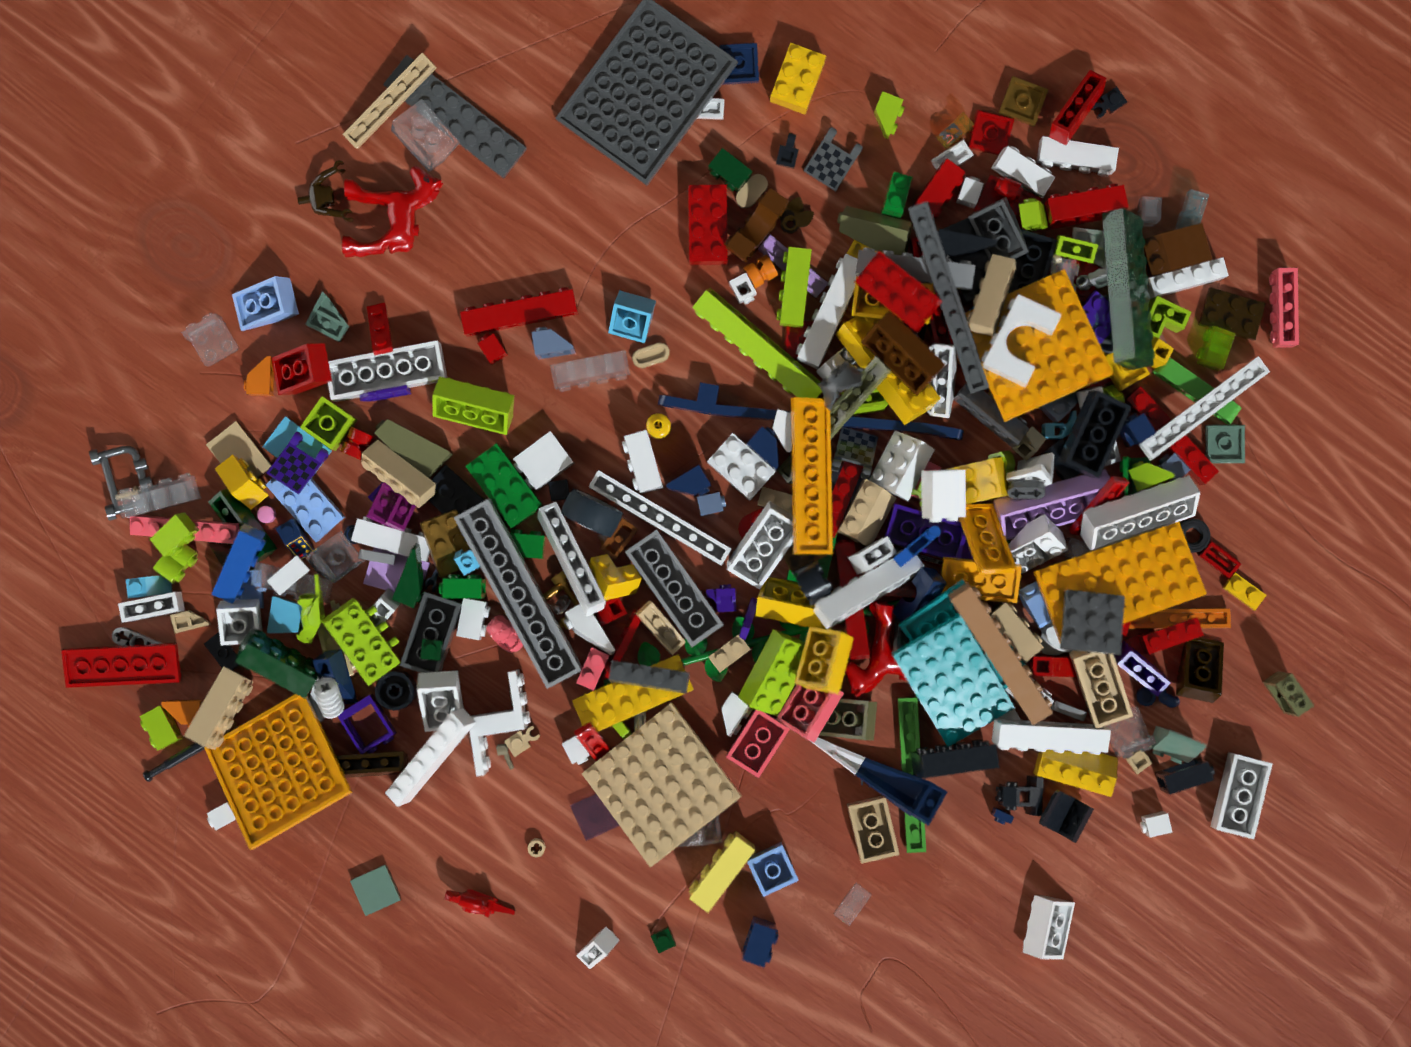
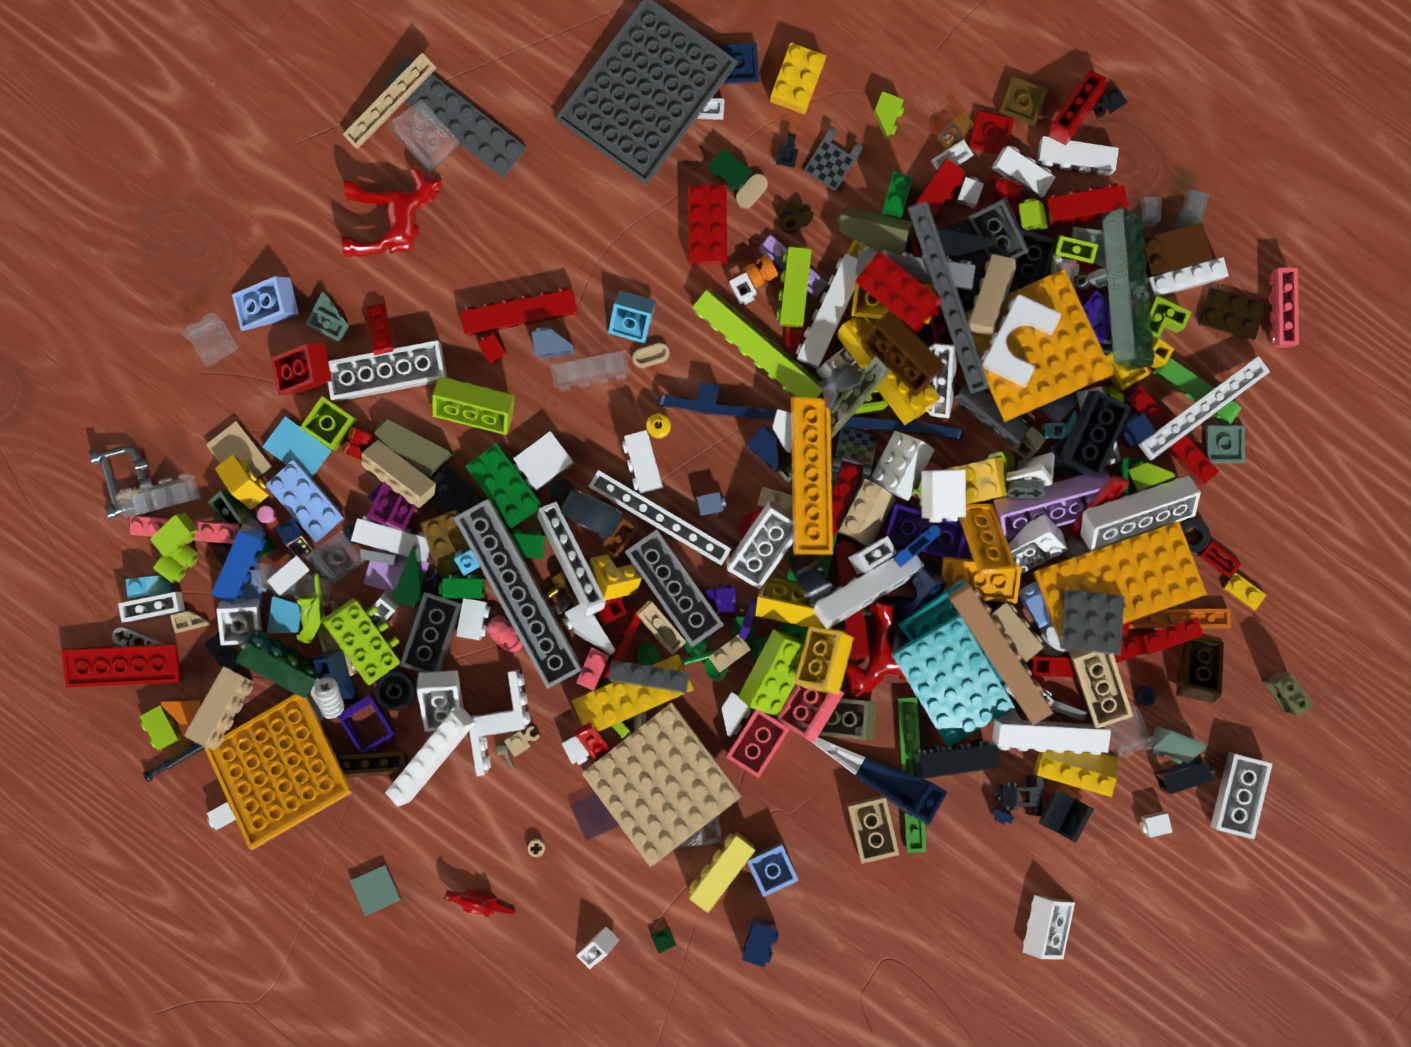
orange slope [244,356,274,396] -> none
dark purple flag [267,432,329,495] -> none
dark brown piece [297,160,354,222] -> none
dark purple window [360,385,412,402] -> none
dark green plate [420,639,443,661] -> none
dark blue slope [666,465,711,496] -> none
white brick [707,433,776,501] -> none
reddish brown brick [724,188,789,262] -> none
clear plate [833,883,872,926] -> none
brick [1114,641,1171,697] -> none
tan tile [1125,747,1153,774] -> none
sand blue brick [1157,453,1190,482] -> none
dark blue arm [1158,689,1180,708] -> none
clear neon green brick [1196,326,1236,371] -> none

